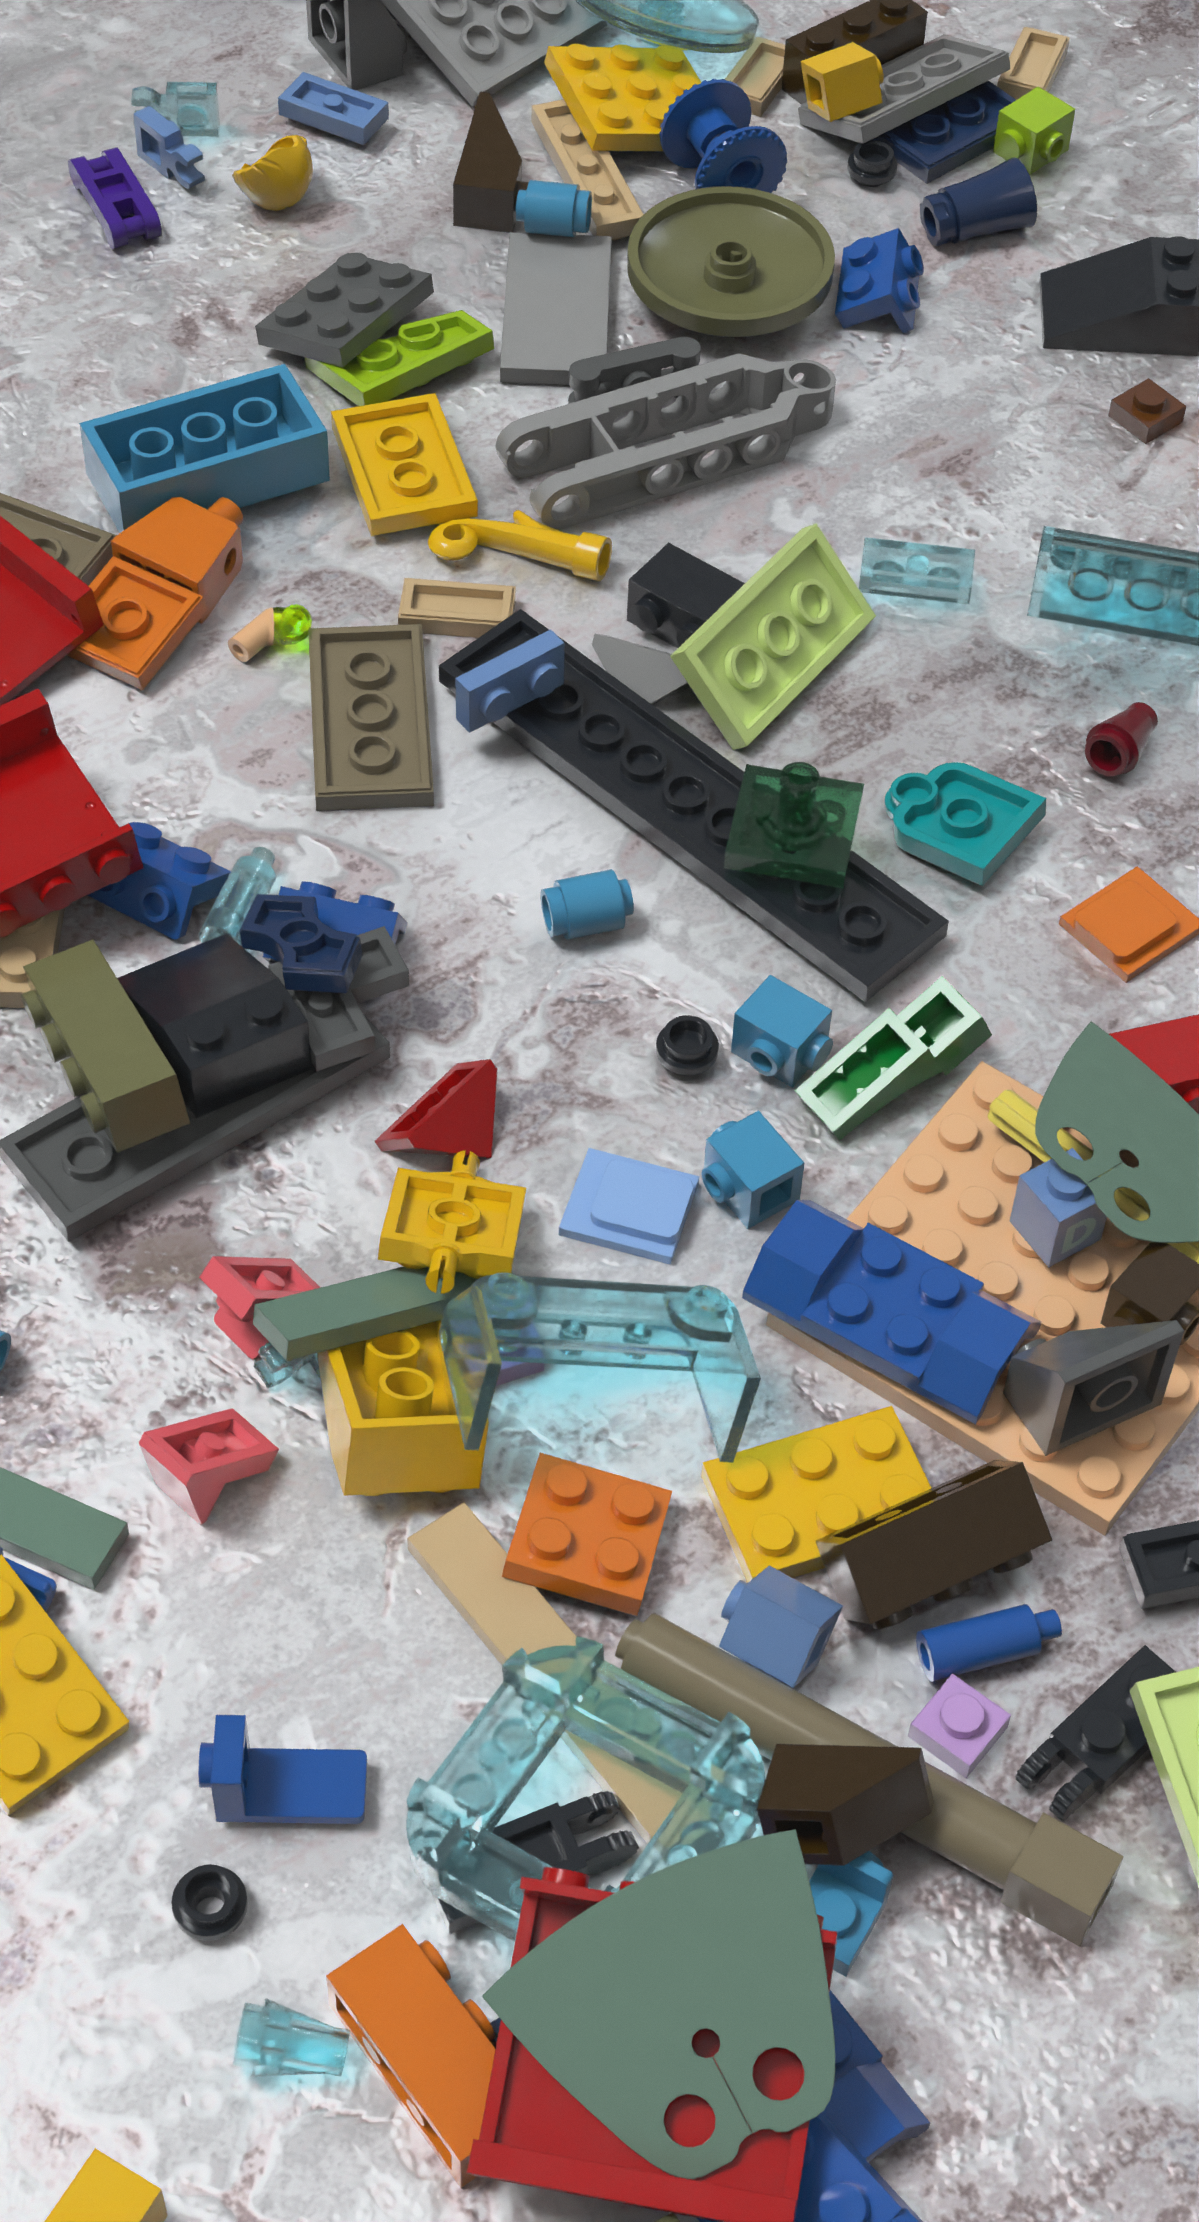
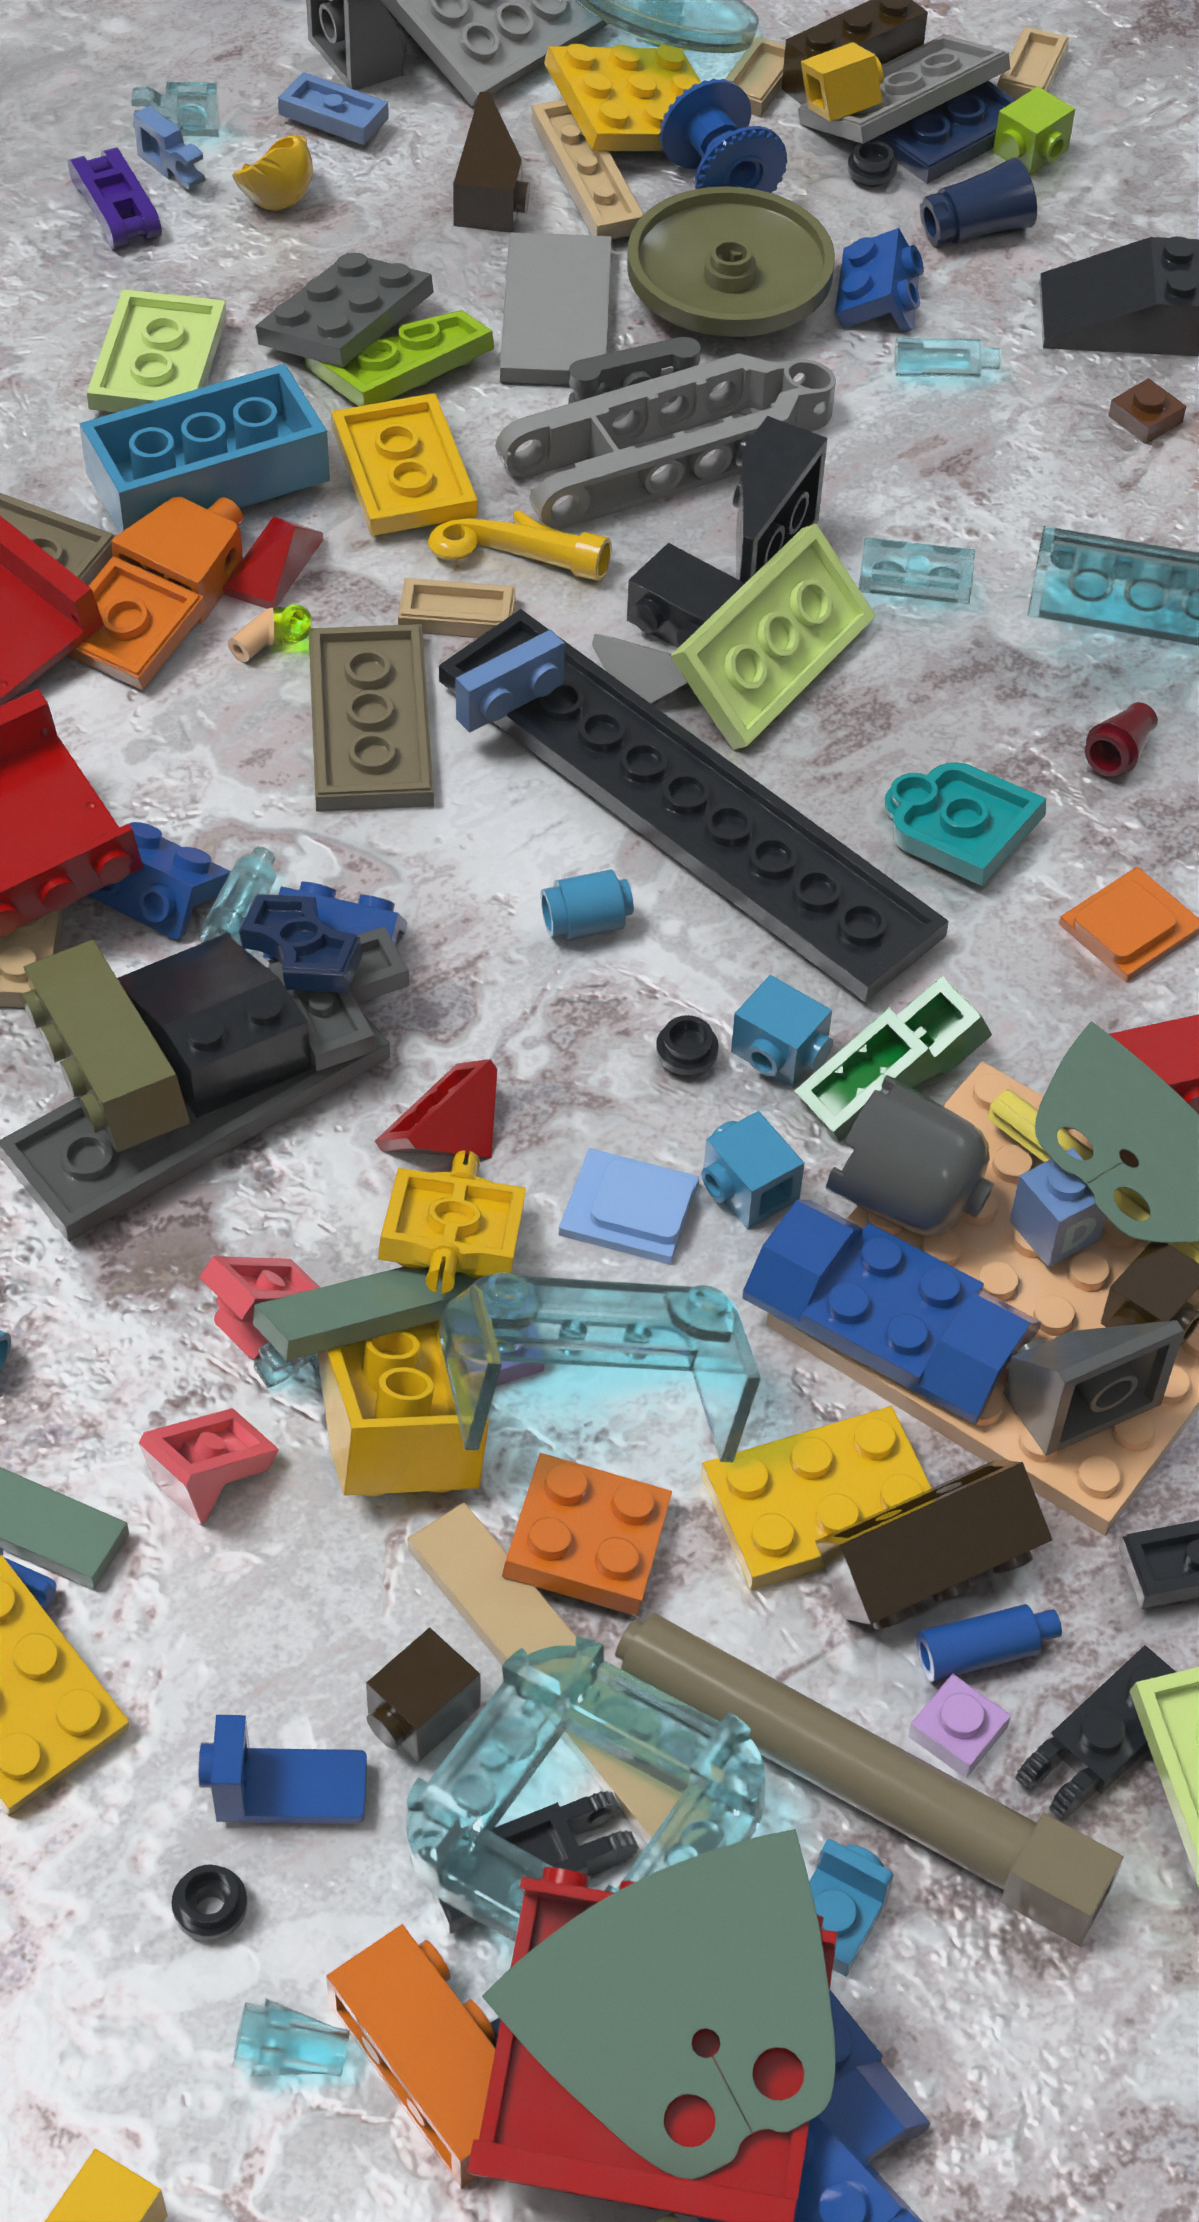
dark azure brick [516,180,592,237] -> none
medium blue brick [719,1566,843,1688] -> none
clear green plate [724,762,864,888] -> none
dark brown slope [757,1744,934,1866] -> none
none -> yellowish green plate [87,289,227,413]
none -> red slope [223,516,323,611]
none -> dark brown brick [366,1627,481,1762]
none -> black slope [733,416,828,583]
none -> dark grey cylinder [825,1075,995,1237]
none -> clear light blue cylinder [894,338,1001,378]

